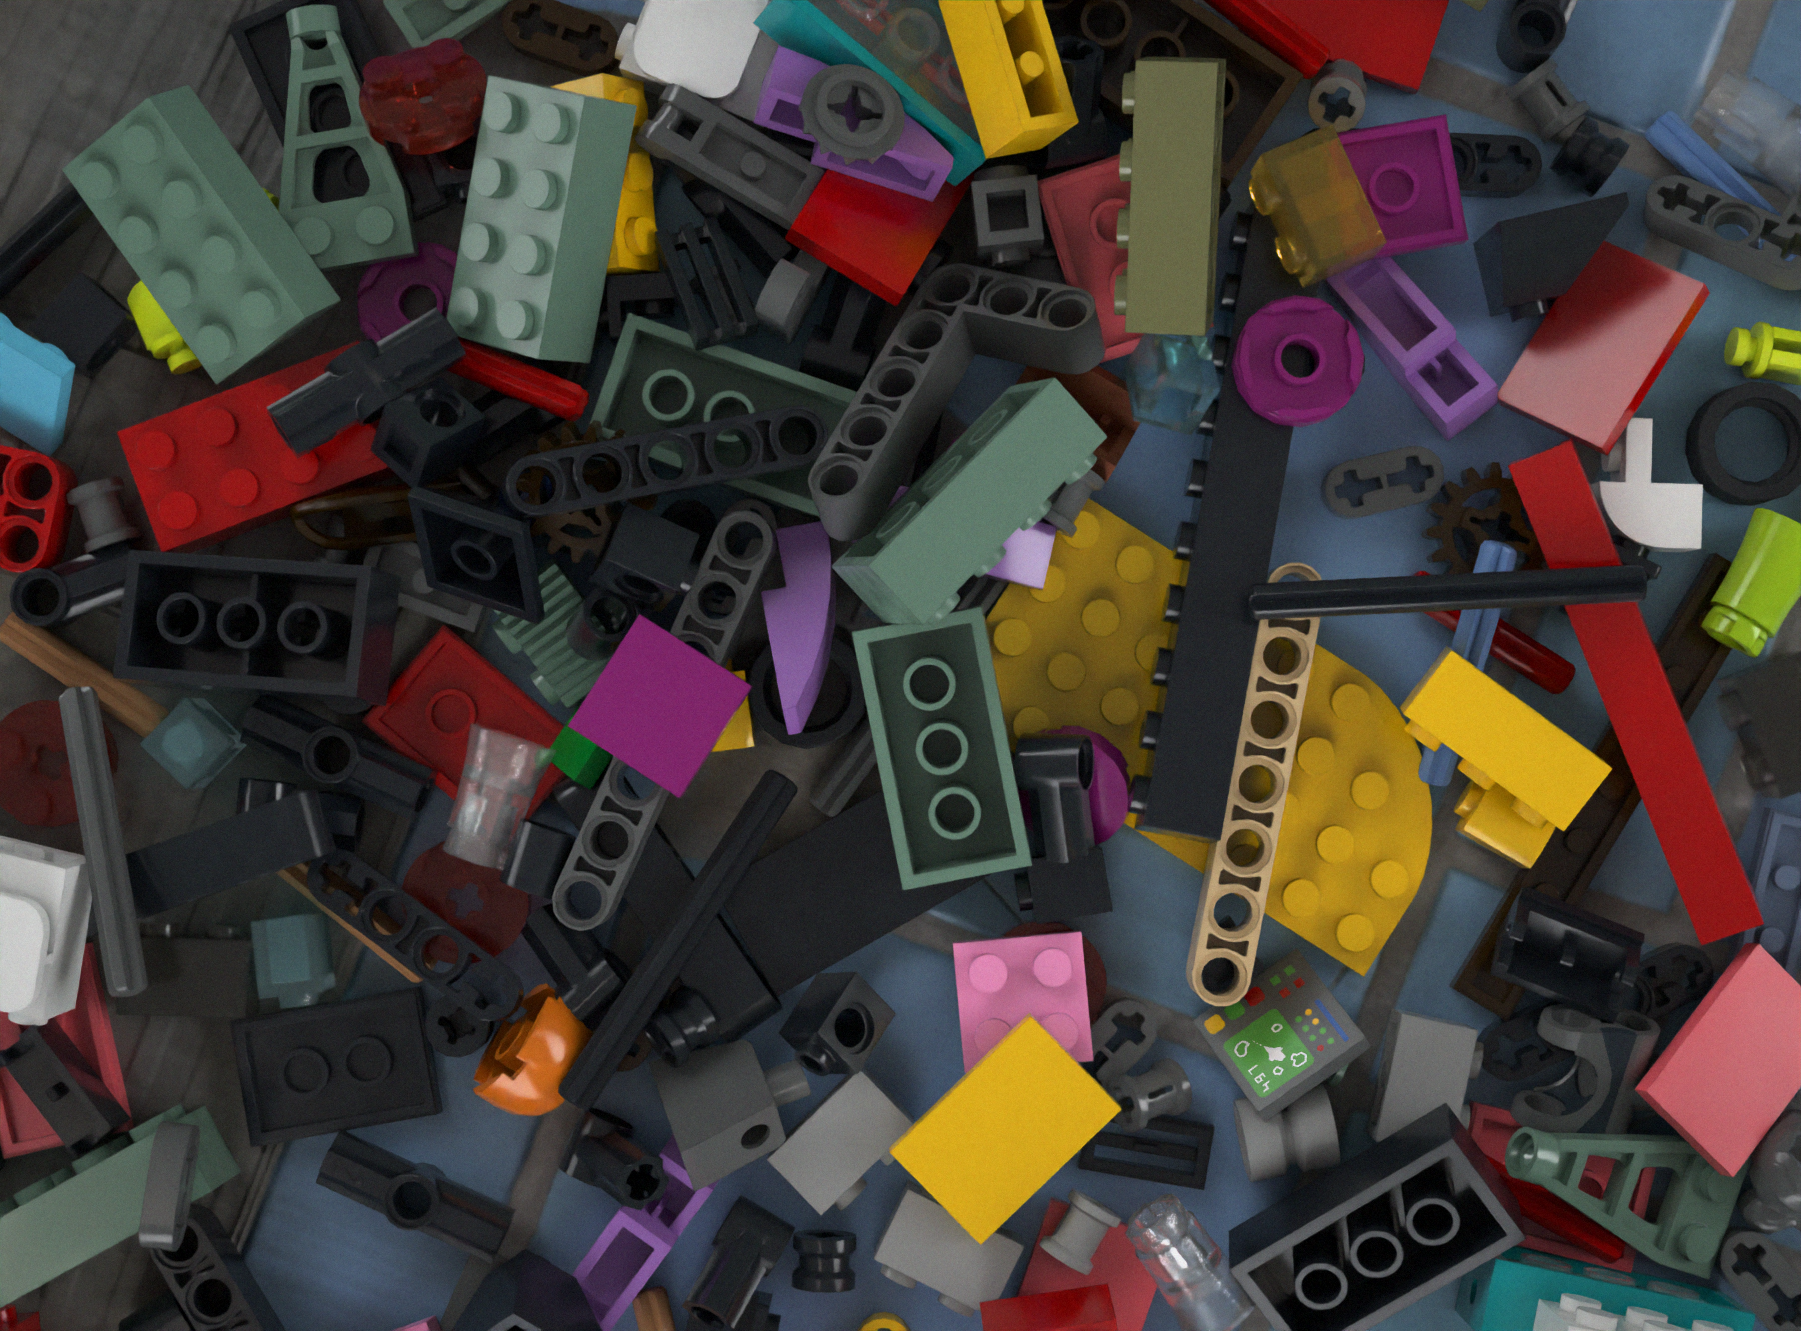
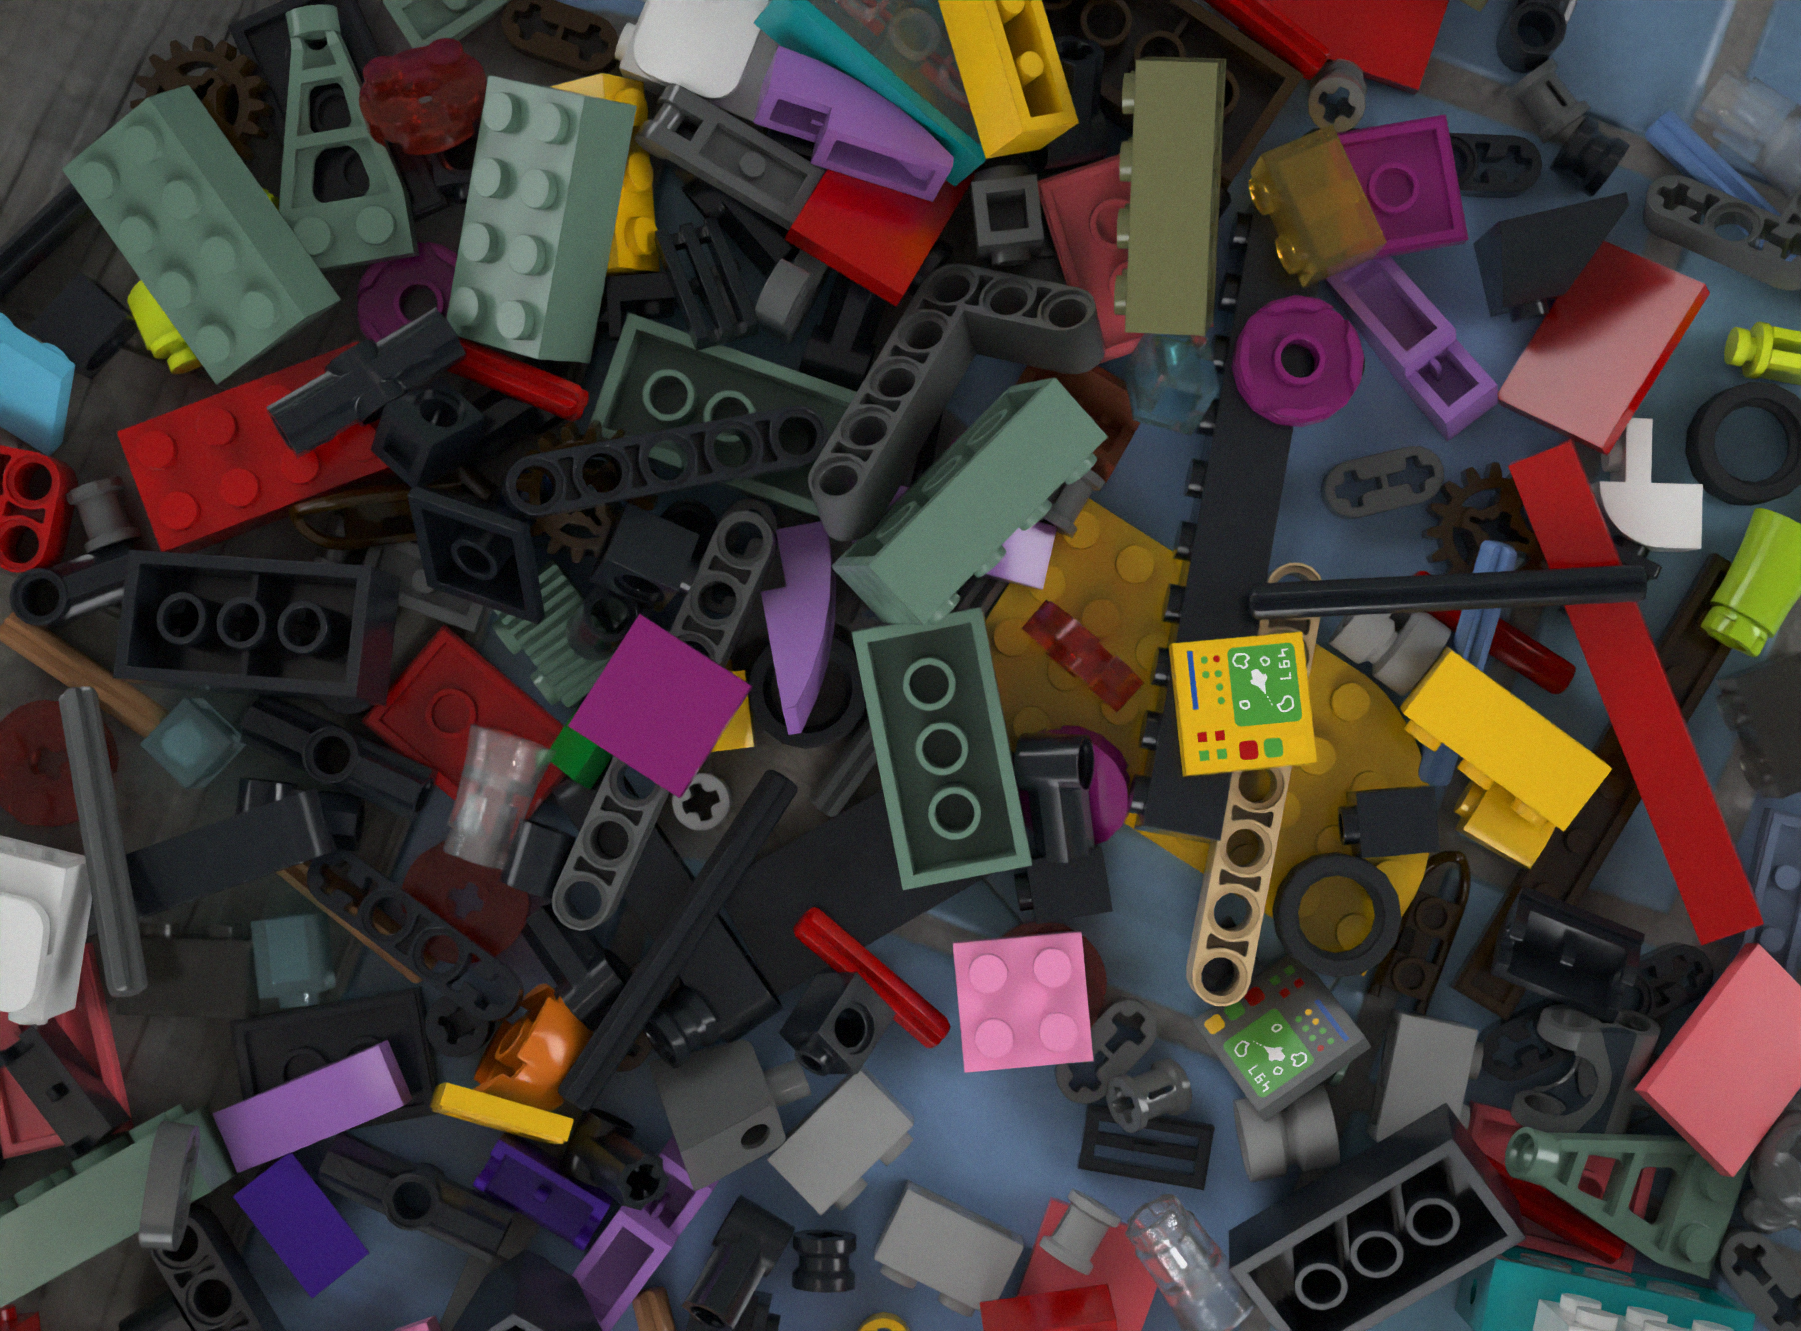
dark grey gear [798,64,905,166] -> none
yellow tile [889,1012,1122,1245] -> none
none -> dark brown gear [130,36,274,161]
none -> medium lavender slope [213,1040,413,1173]
none -> dark purple hinge [233,1152,370,1298]
none -> yellow tile [429,1082,574,1145]
none -> dark purple hinge [472,1132,614,1252]
none -> light grey bush [672,772,734,831]
none -> red axle [793,907,951,1049]
none -> clear red plate [1021,599,1144,713]
none -> tile [1169,632,1317,777]
none -> black tyre [1272,852,1402,978]
none -> light grey wheel [1328,577,1451,696]
none -> black brick [1338,785,1440,858]
none -> dark brown piece [1367,850,1471,1015]

